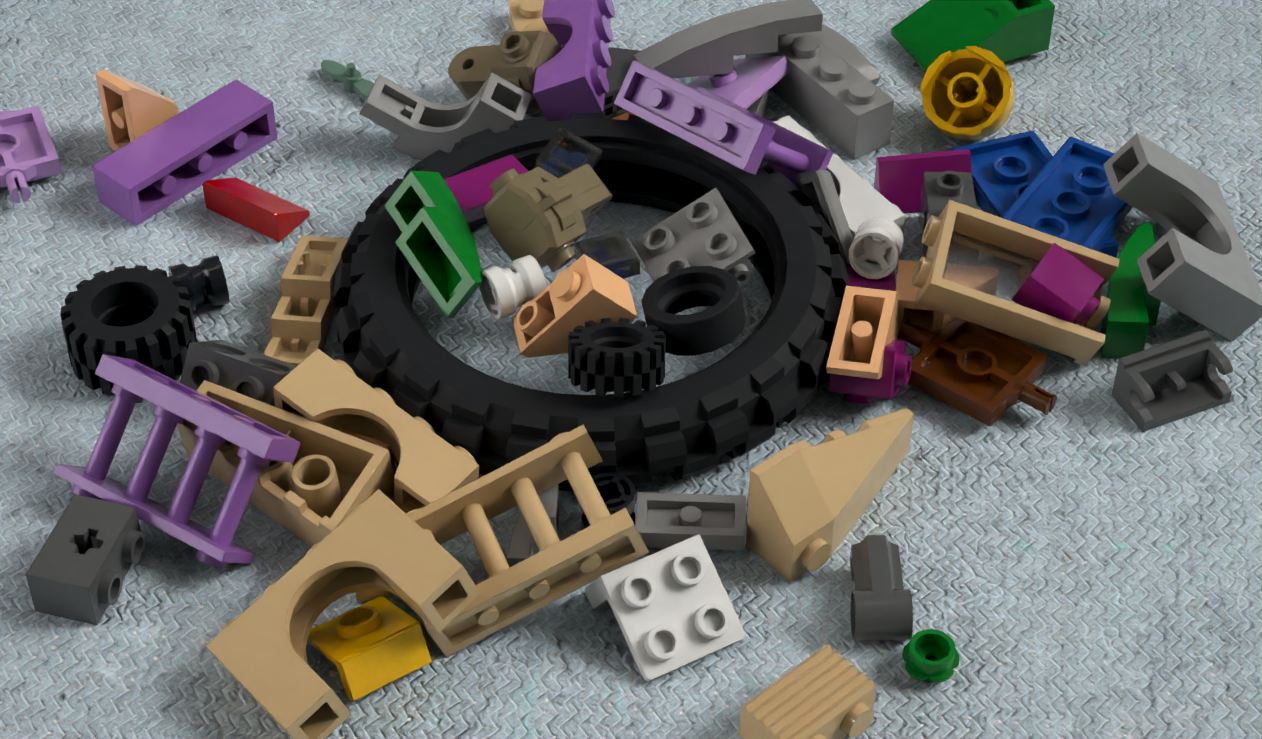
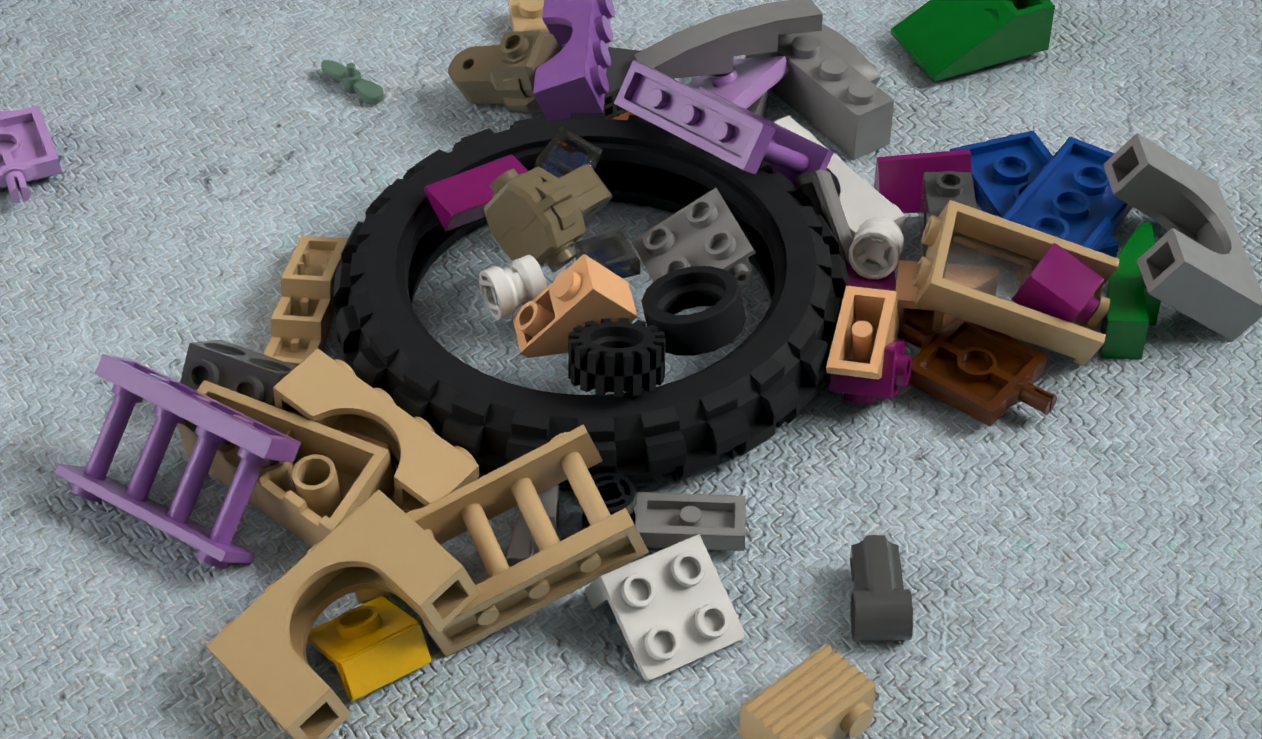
dark grey brick [26,494,146,625] -> none
black tyre [60,265,197,396] -> none
medium lavender brick [92,79,277,226] -> none
light nougat slope [95,69,179,151] -> none
black wheel [168,255,230,312] -> none
red slope [202,177,310,242] -> none
light grey arch [359,72,532,160] -> none
green slope [385,170,482,318] -> none
tan wedge [746,408,914,583] -> none
green plate [902,629,959,683] -> none
yellow cylinder [921,46,1014,141] -> none
dark grey hinge [1111,329,1233,432] -> none

